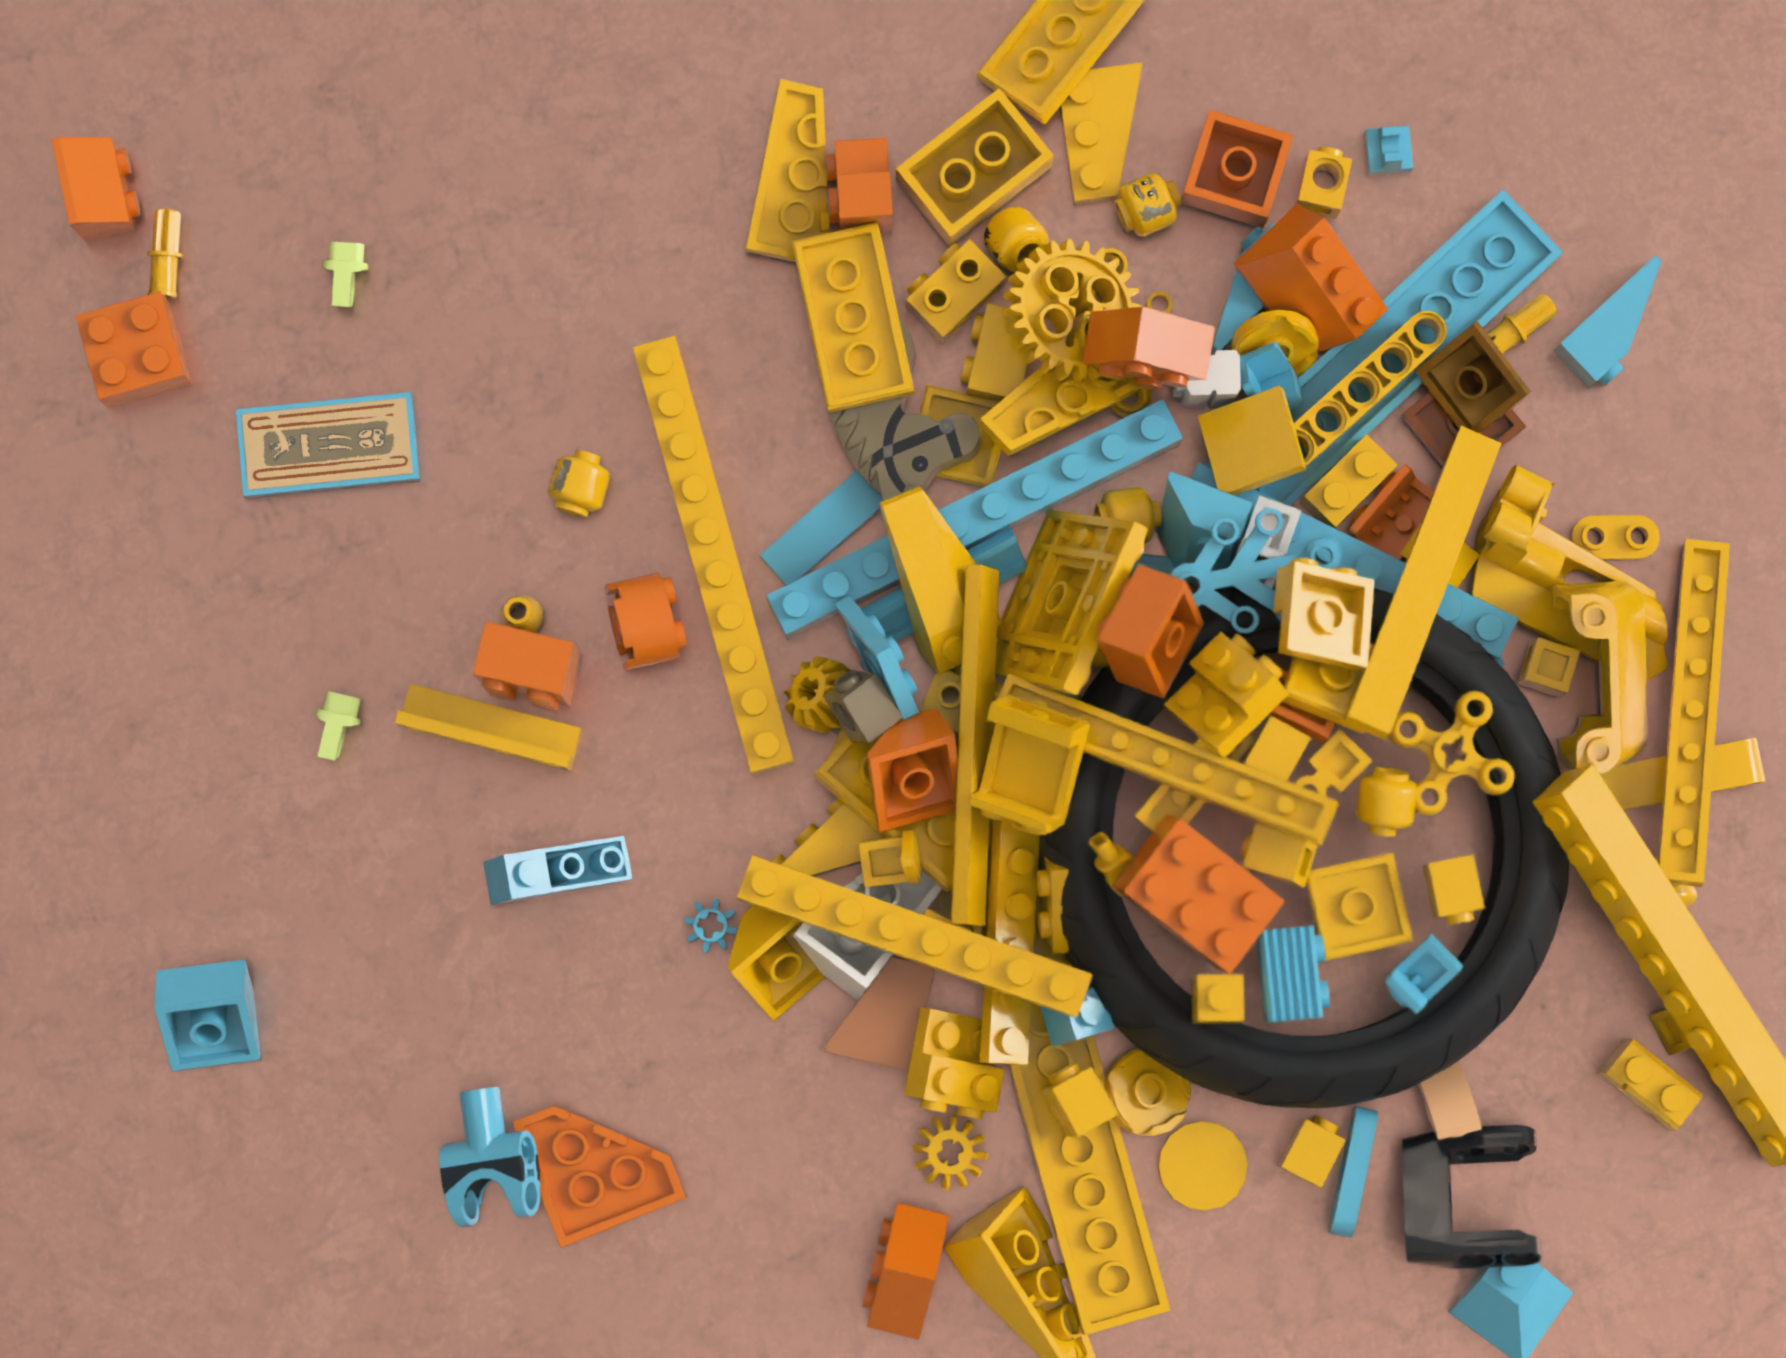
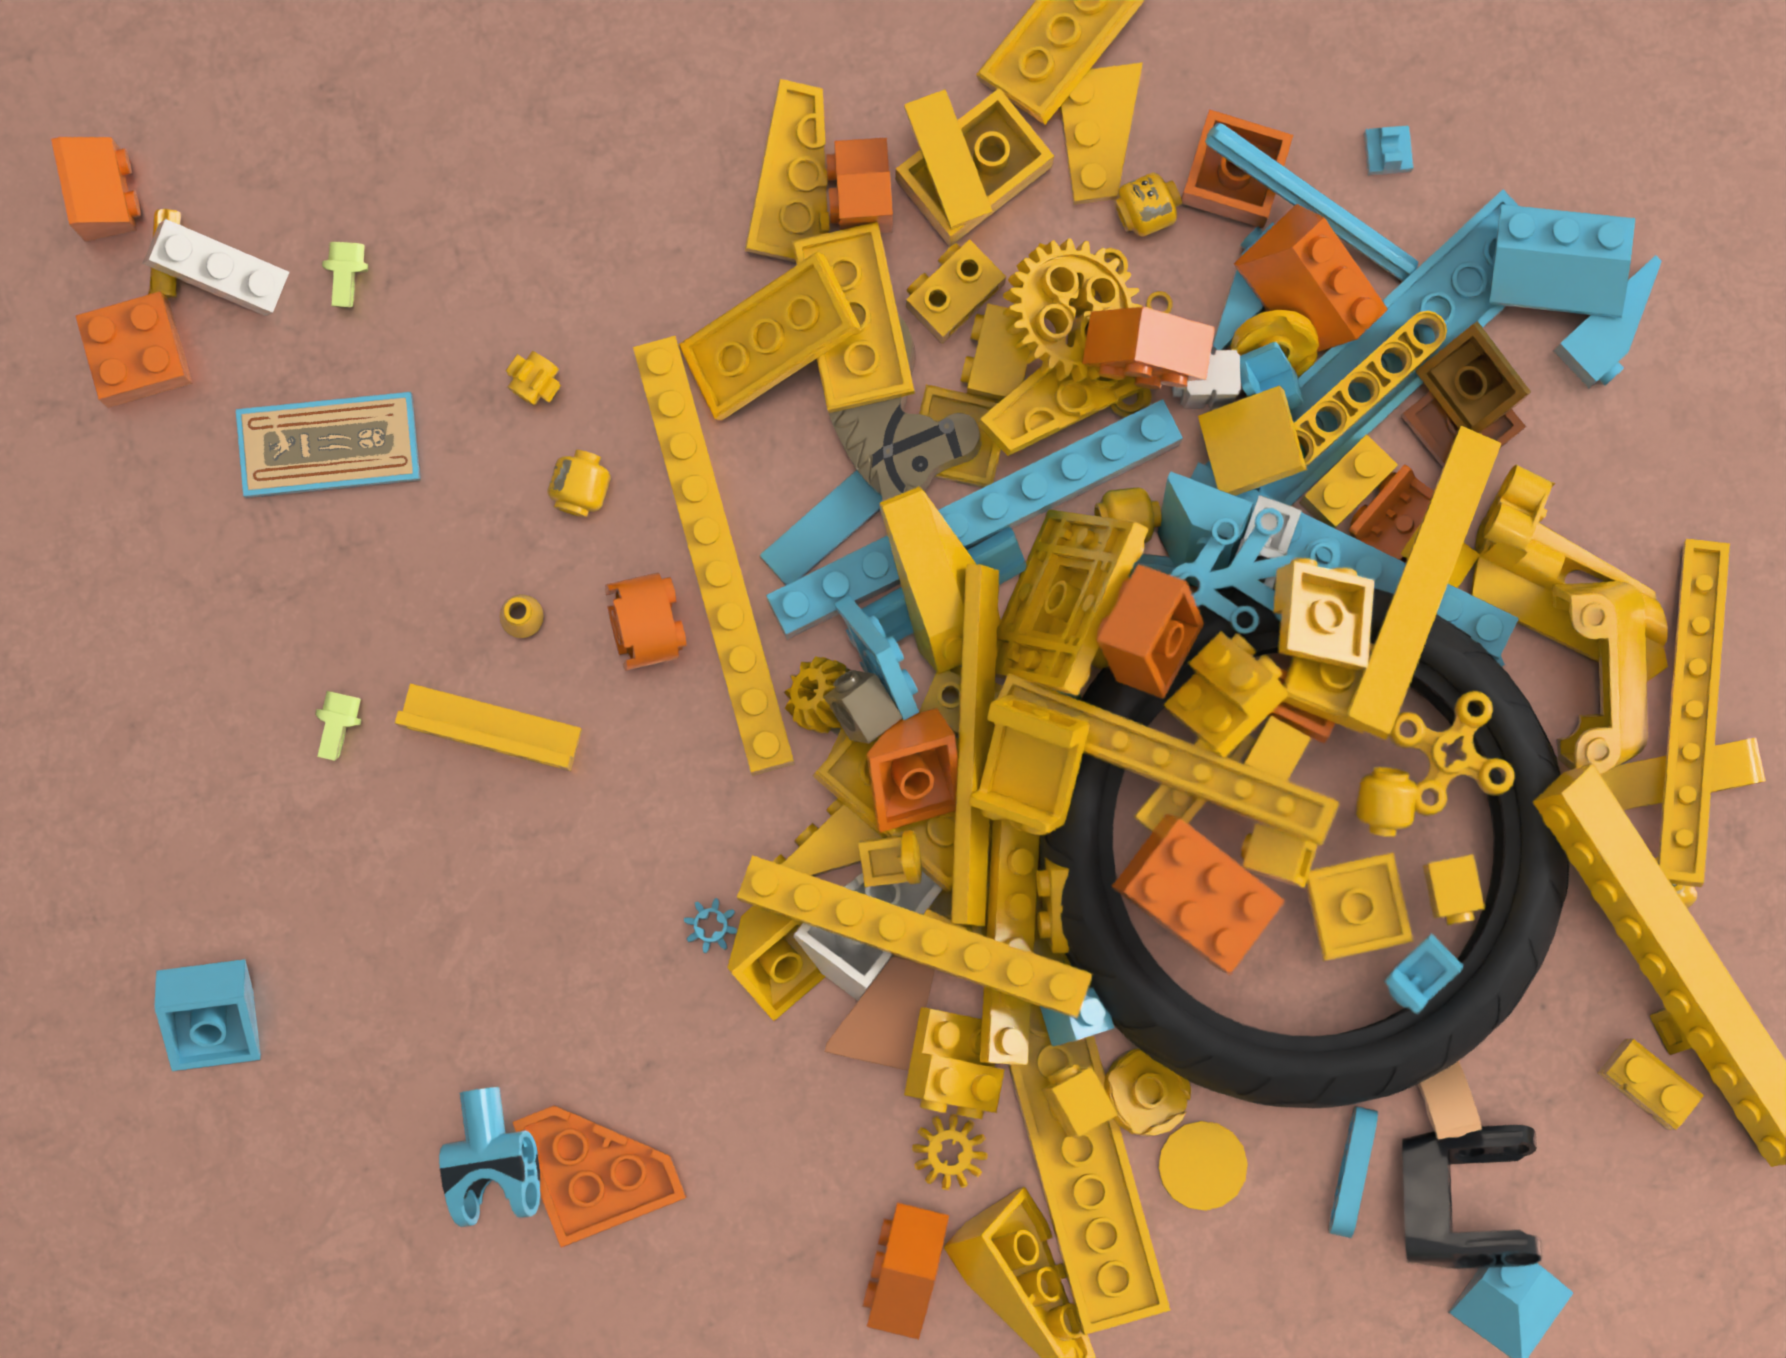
orange brick [472,621,583,712] -> none
medium azure slope [483,836,632,905] -> none
yellow head [984,207,1049,272] -> none
yellow piece [1089,832,1134,896] -> none
yellow brick [1192,975,1244,1024] -> none
medium azure brick [1256,926,1330,1023] -> none
yellow brick [1277,1115,1346,1188] -> none
yellow plate [1294,729,1372,796] -> none
yellow brick [1295,146,1352,218] -> none
yellow axle [1487,294,1557,354] -> none
yellow brick [1517,637,1581,697] -> none
yellow plate [1569,515,1660,561] -> none
none -> white brick [142,219,289,316]
none -> yellow gear [506,351,561,406]
none -> yellow tile [678,252,861,421]
none -> yellow tile [904,89,993,230]
none -> medium azure axle [1205,123,1418,281]
none -> medium azure slope [1489,204,1635,318]

